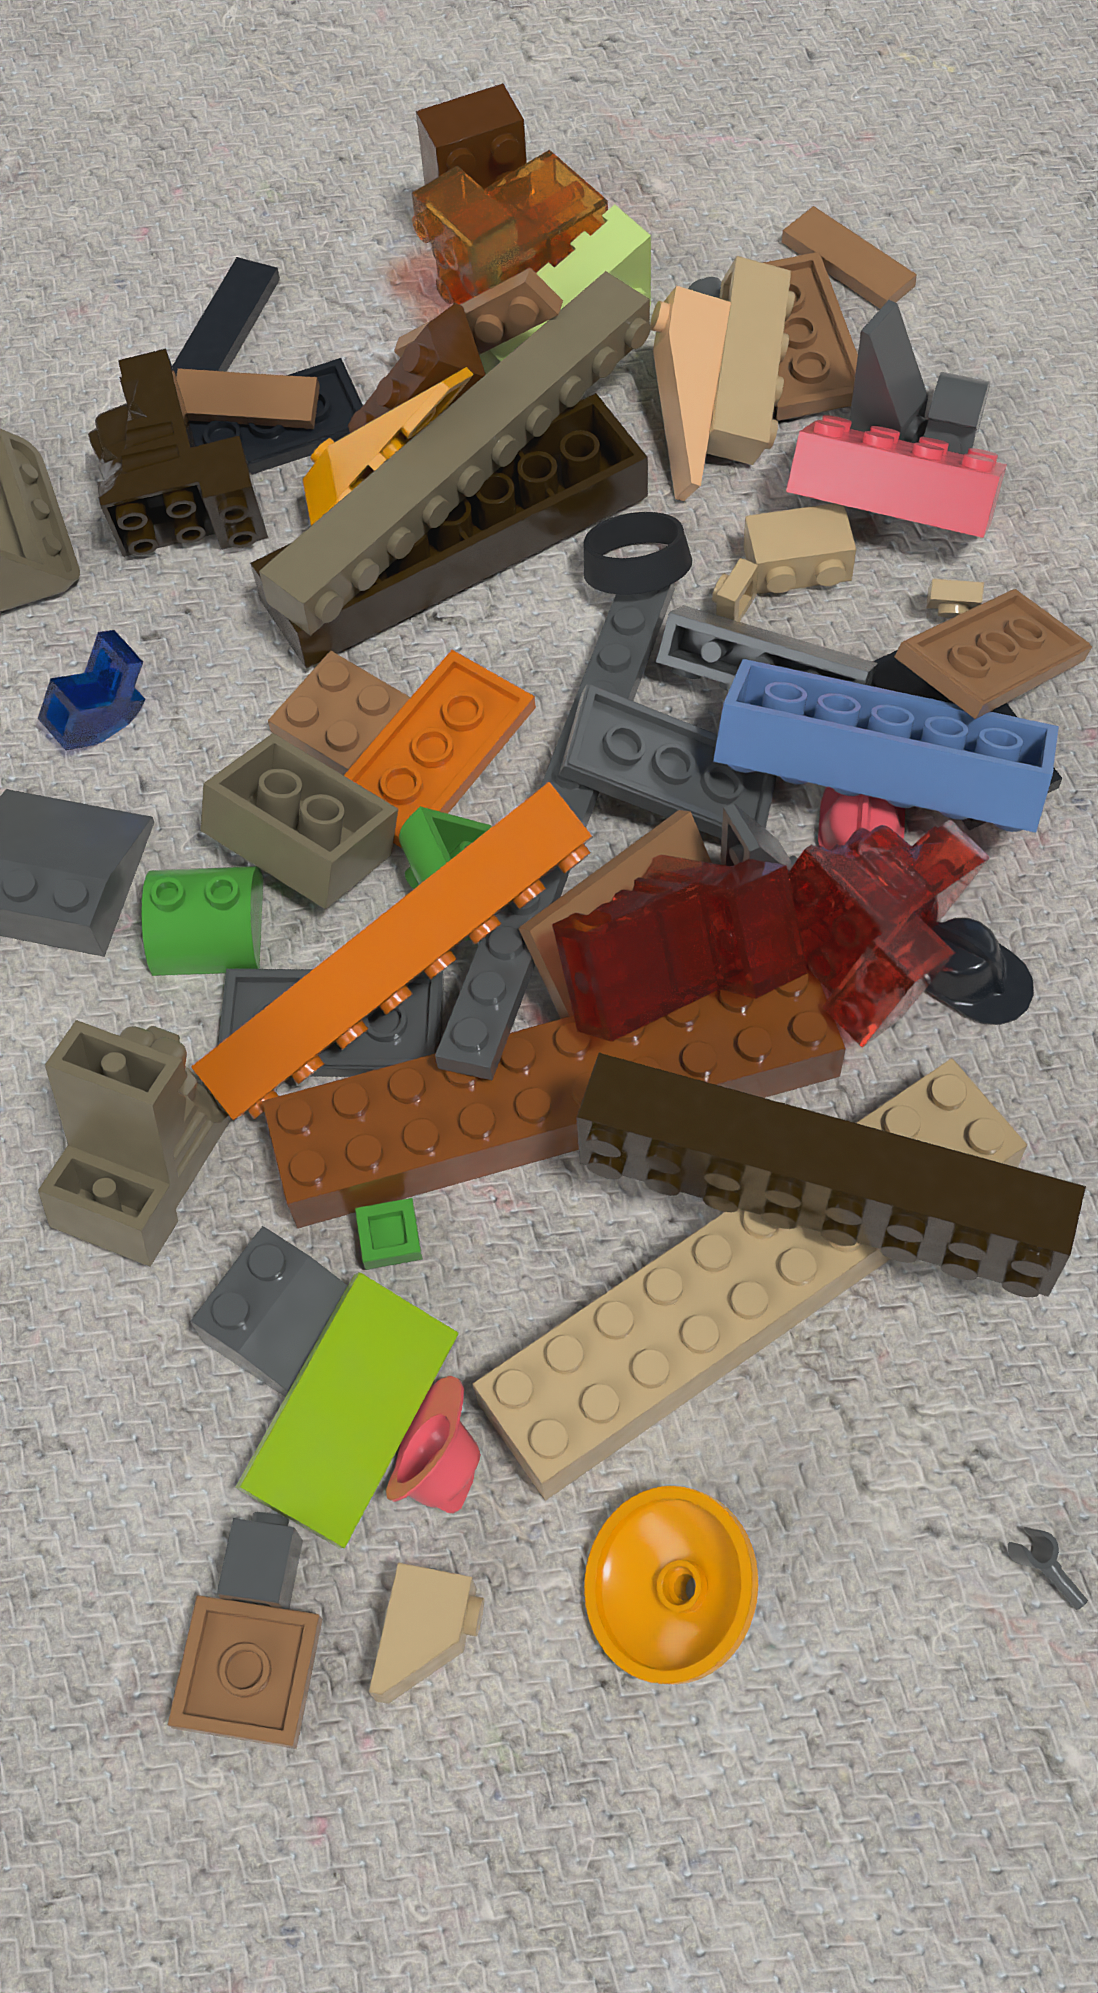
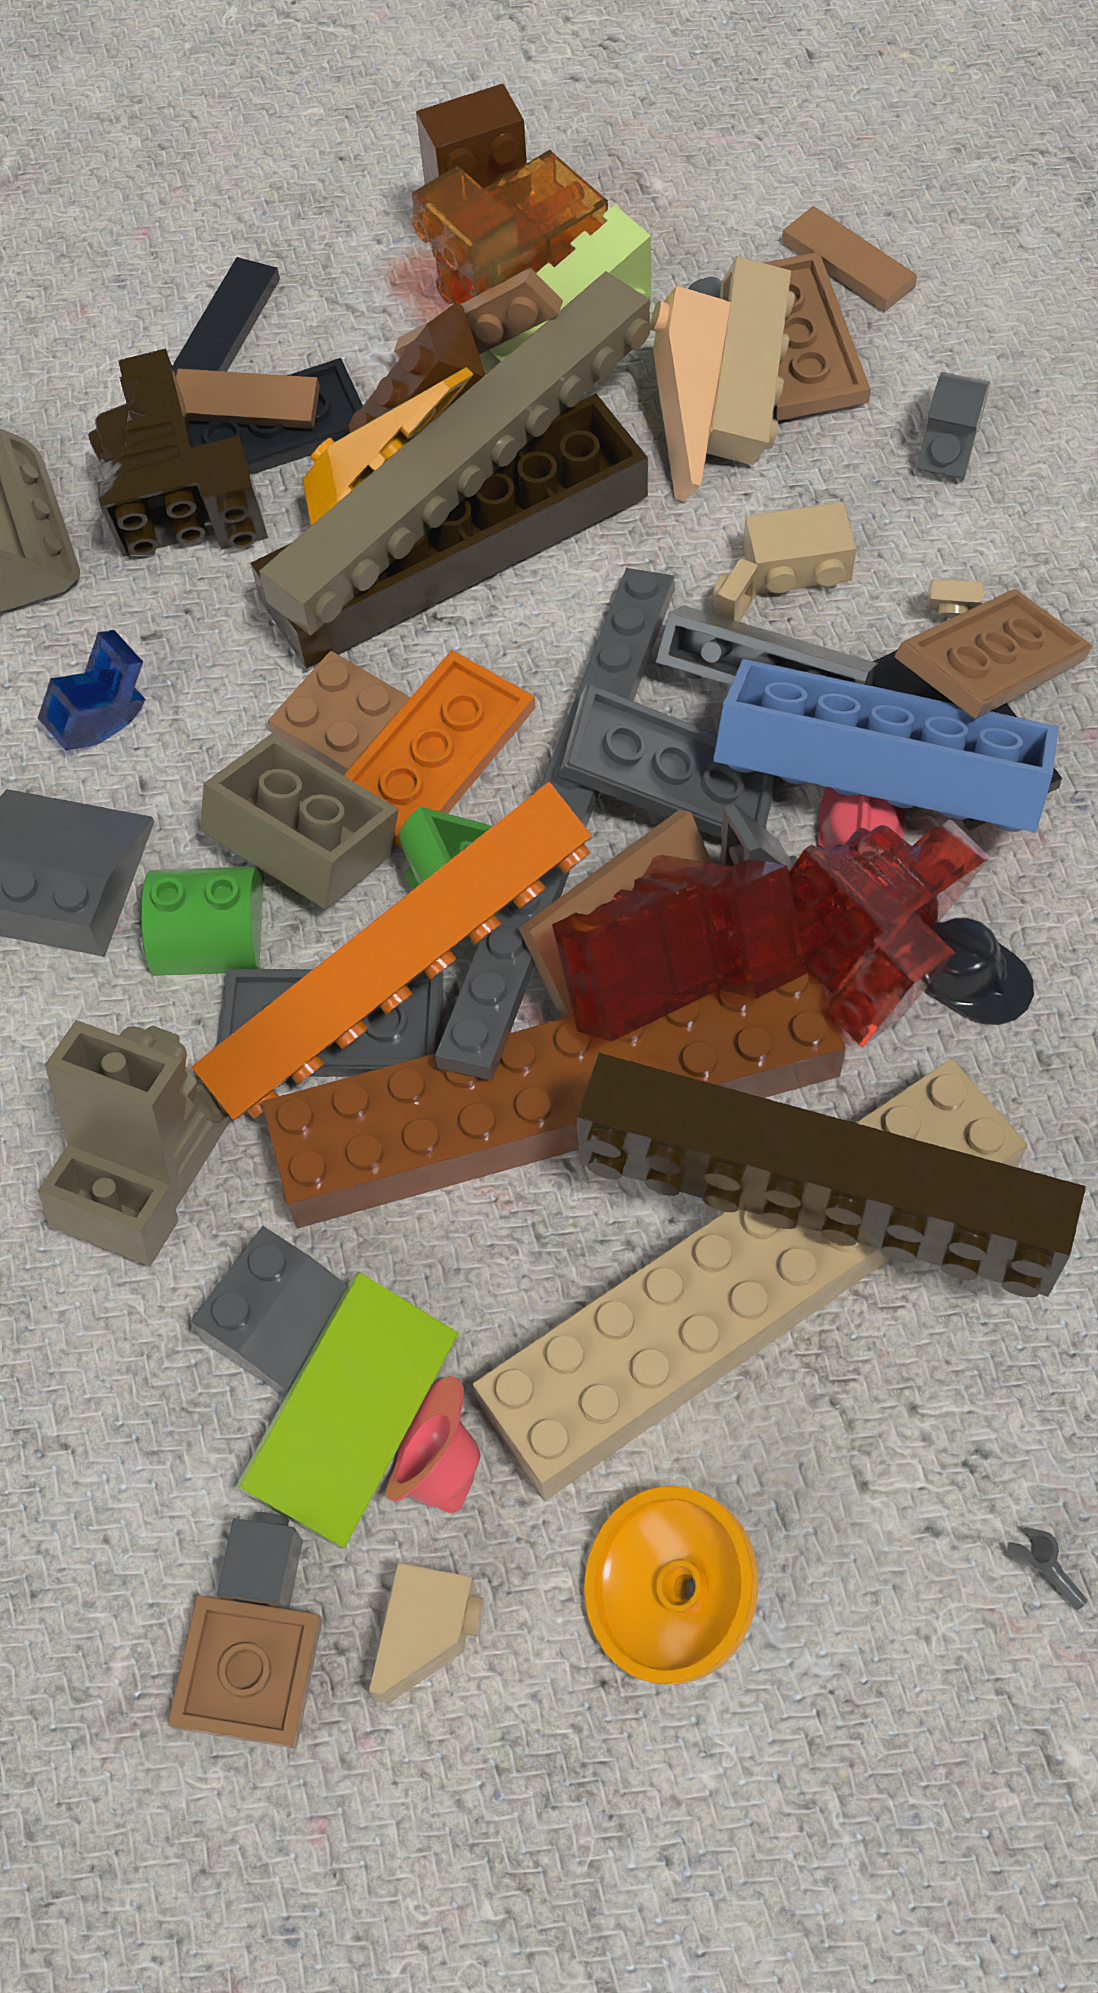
bright green plate [355,1198,423,1270] -> none
black tyre [584,512,692,595] -> none
coral brick [786,415,1007,538] -> none
dark grey slope [850,300,928,443] -> none

